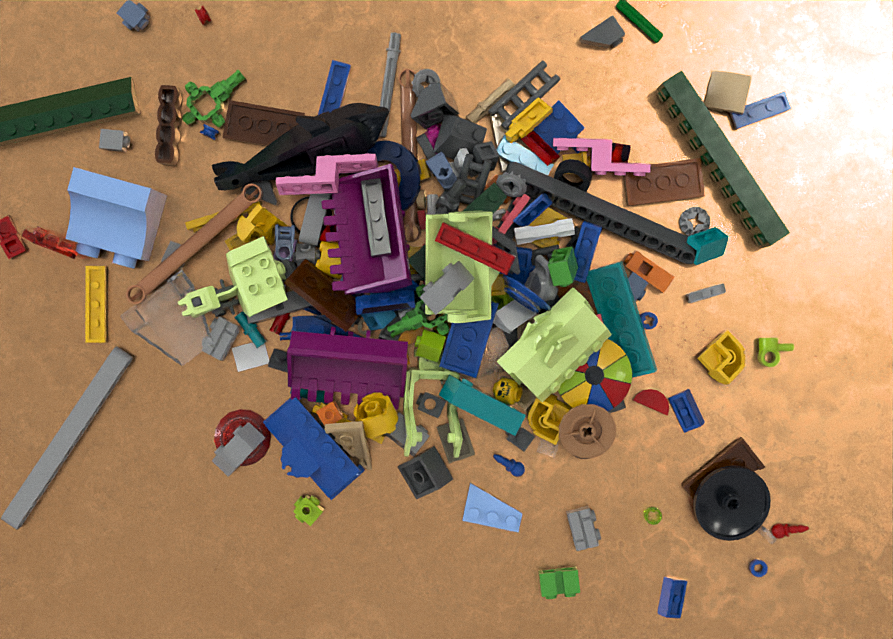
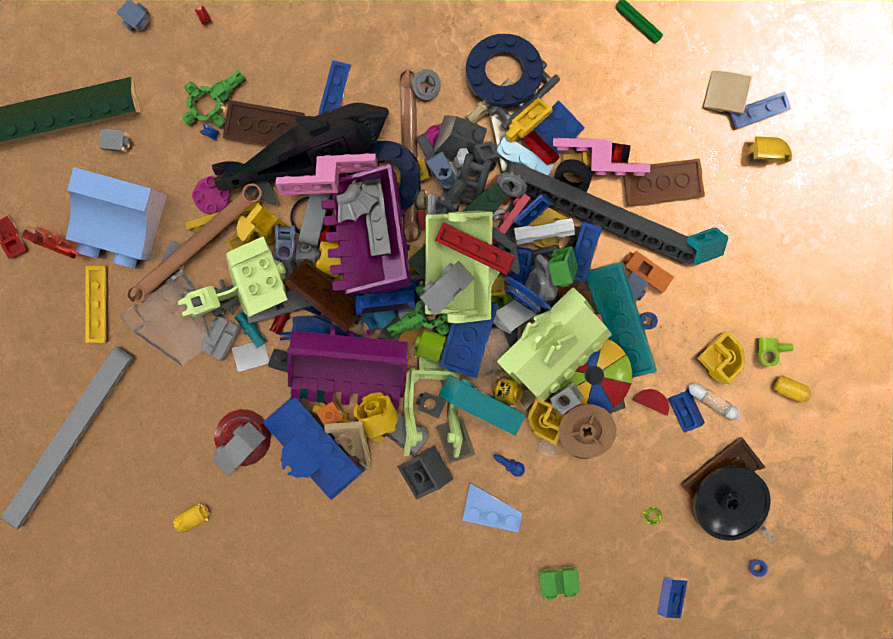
reddish brown brick [155,85,182,166] -> none
lime brick [293,494,325,526] -> none
light grey axle [379,32,401,137] -> none
dark grey slope [411,82,460,129] -> none
dark grey bracket [505,426,535,452] -> none
light grey brick [566,506,601,551] -> none
dark grey slope [579,15,626,48] -> none
dark green brick [657,70,790,248] -> none
light grey gear [680,207,710,236] -> none
light grey piece [686,283,726,303] -> none
red bar [771,523,809,539] -> none
none -> yellow head [173,504,210,533]
none -> dark pink dish [192,176,231,214]
none -> light grey arm [336,180,379,223]
none -> dark blue plate [466,34,543,107]
none -> light grey brick [550,381,584,415]
none -> piece [688,383,741,420]
none -> yellow brick [750,136,793,163]
none -> yellow head [774,375,812,404]

